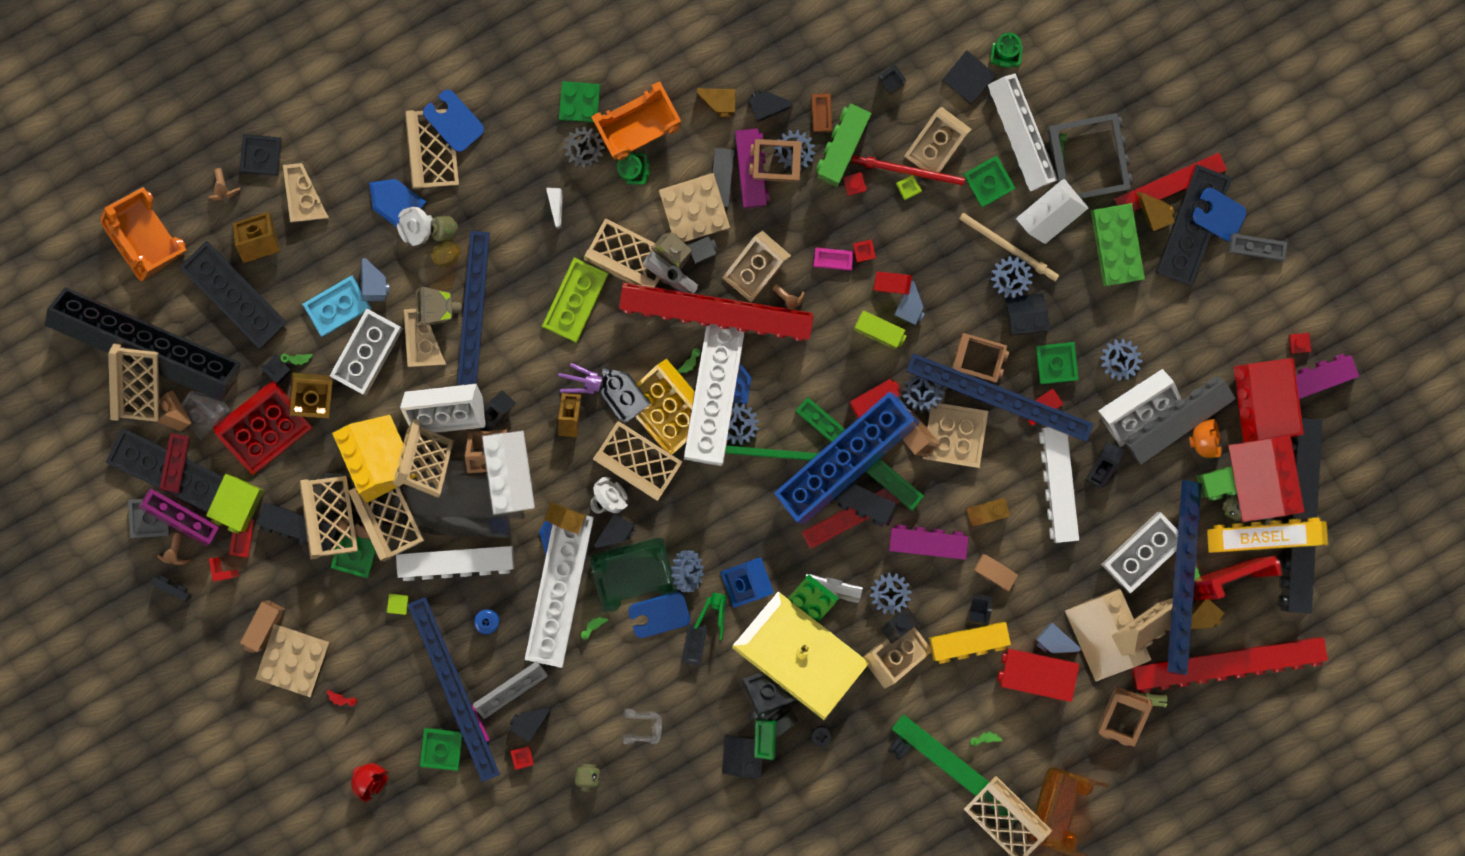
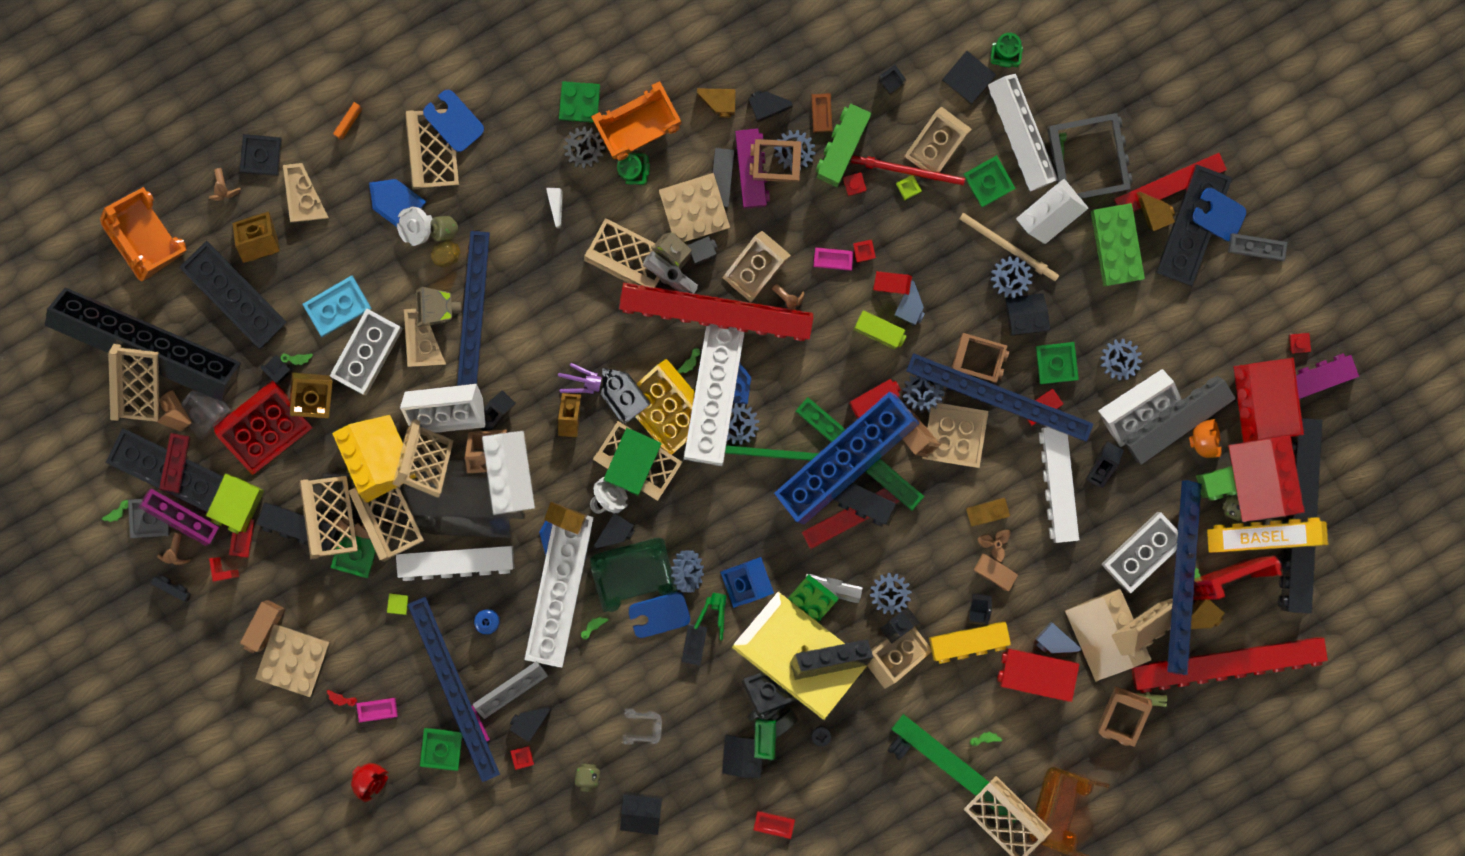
sand blue slope [360,258,389,301] -> none
lime tile [542,257,609,343] -> none
magenta brick [888,525,968,560] -> none
none -> bright green piece [102,500,128,522]
none -> orange tile [333,102,363,140]
none -> dark pink tile [356,698,398,723]
none -> green tile [603,428,662,496]
none -> black slope [620,792,663,835]
none -> red tile [753,811,795,839]
none -> black brick [790,639,873,680]
none -> medium nougat plant [978,530,1010,562]

